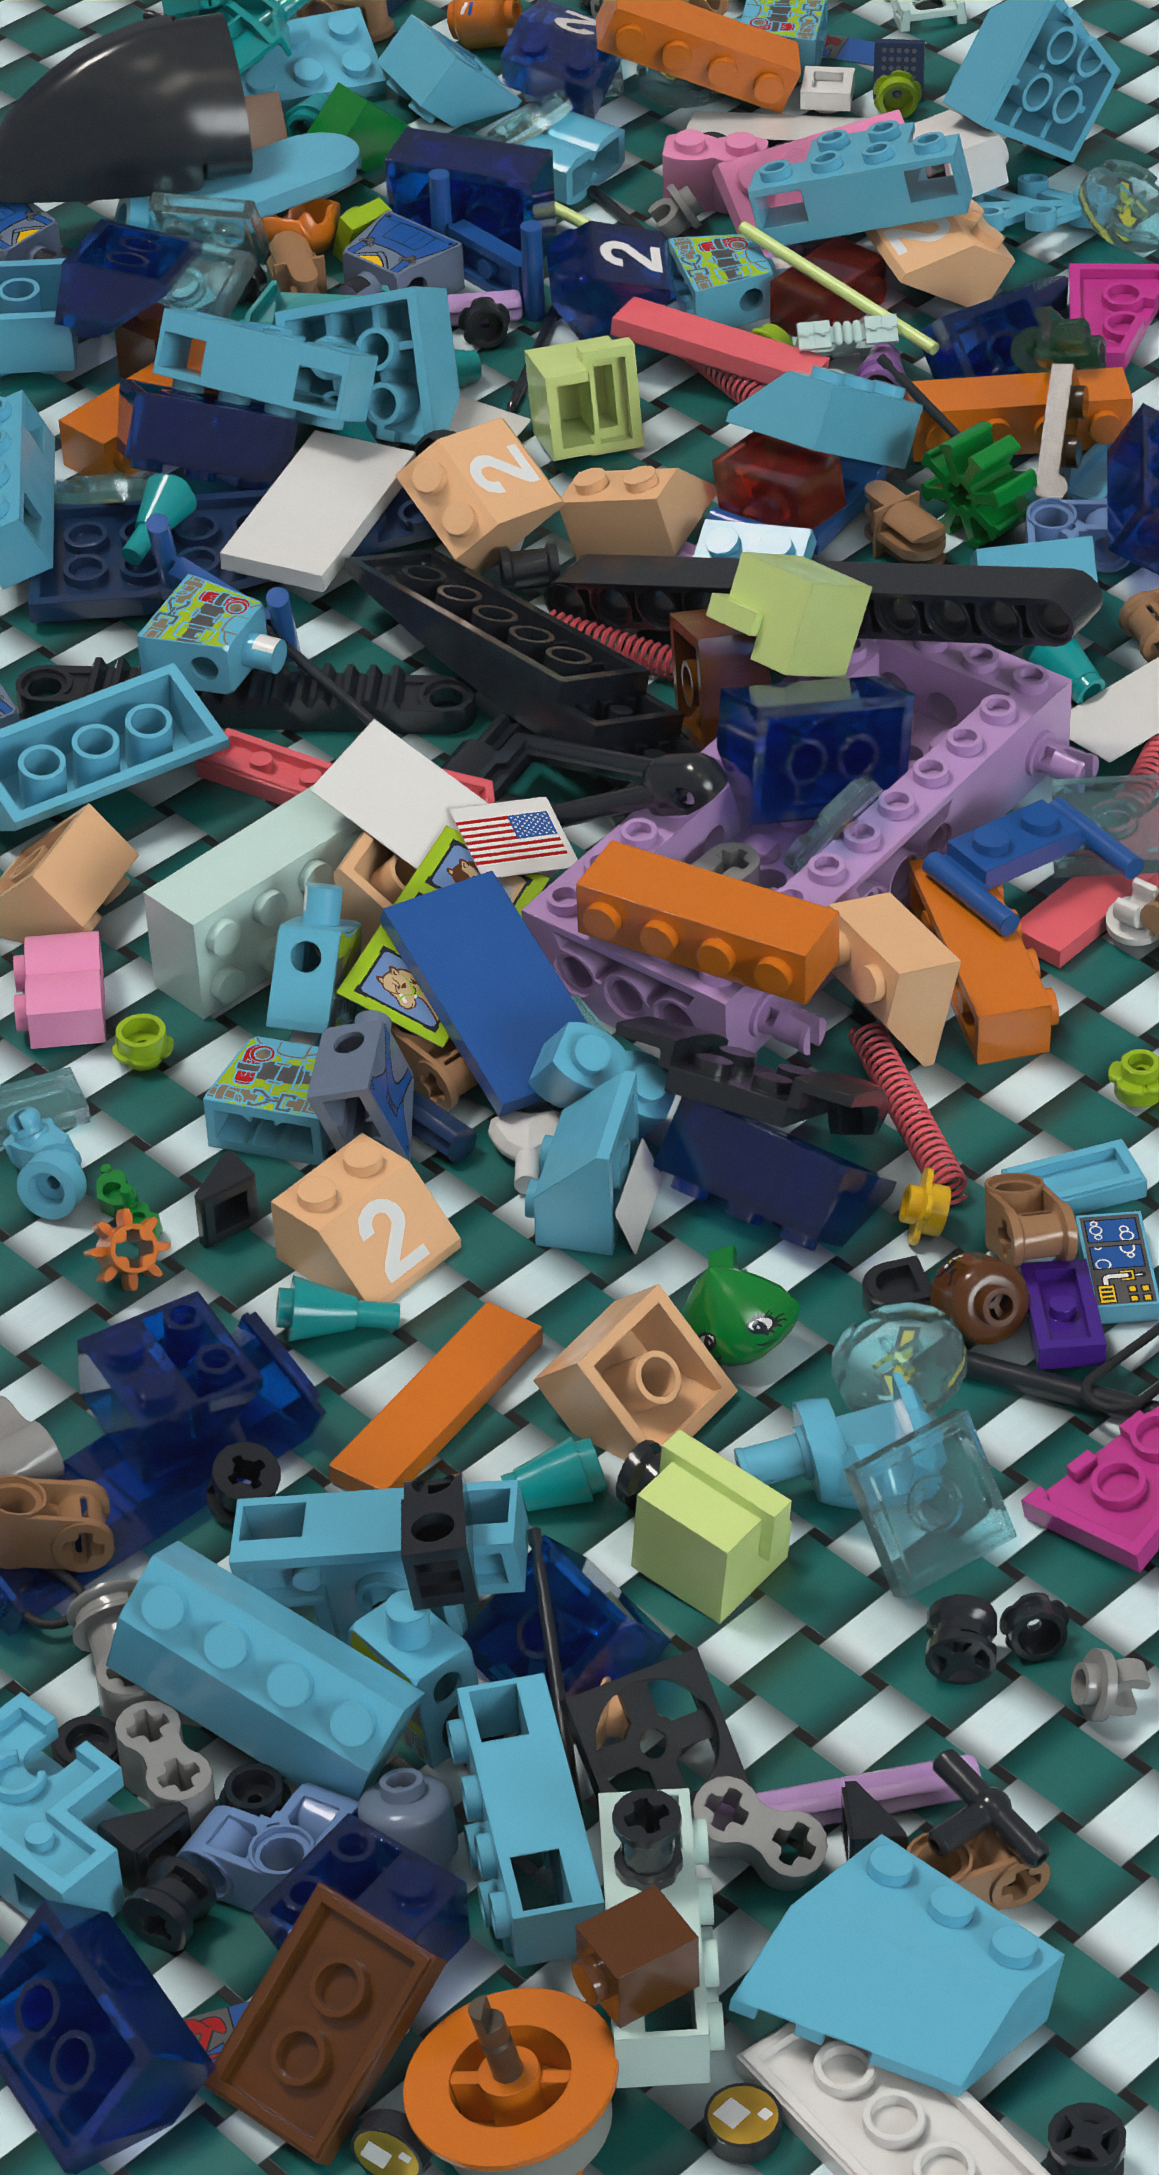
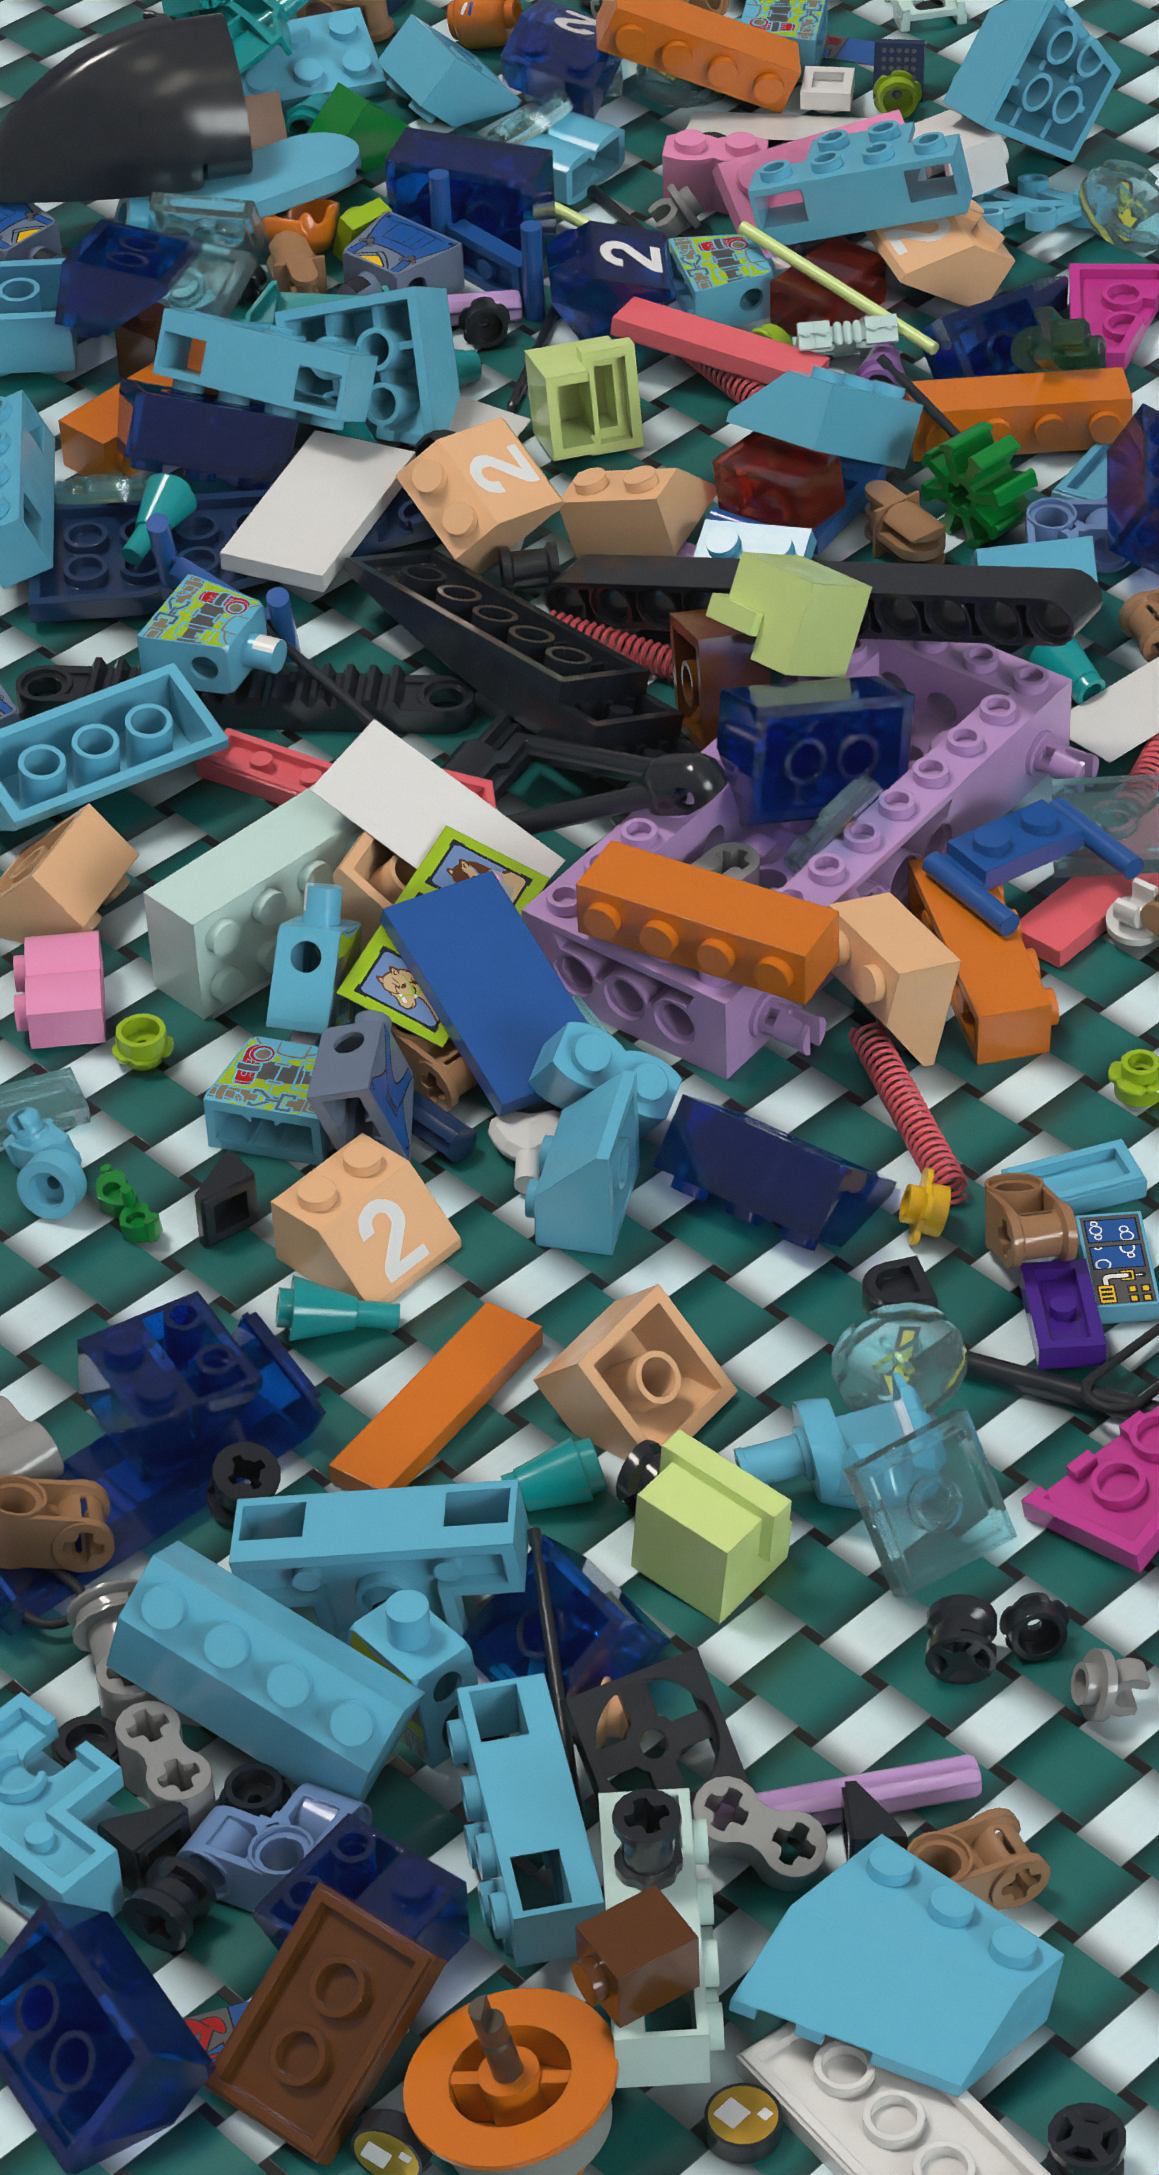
orange gear [83,1208,171,1292] -> none
sand blue head [358,1768,458,1885] -> none
black leg [401,1473,479,1611] -> none
sticker [450,797,578,878] -> none
black piece [615,1016,891,1135] -> none
white sticker [615,1138,662,1254] -> none
green piece [682,1245,800,1367] -> none
black piece [927,1749,1050,1868] -> none
reddish brown head [930,1252,1030,1345] -> none
plate [1035,363,1089,500] -> none

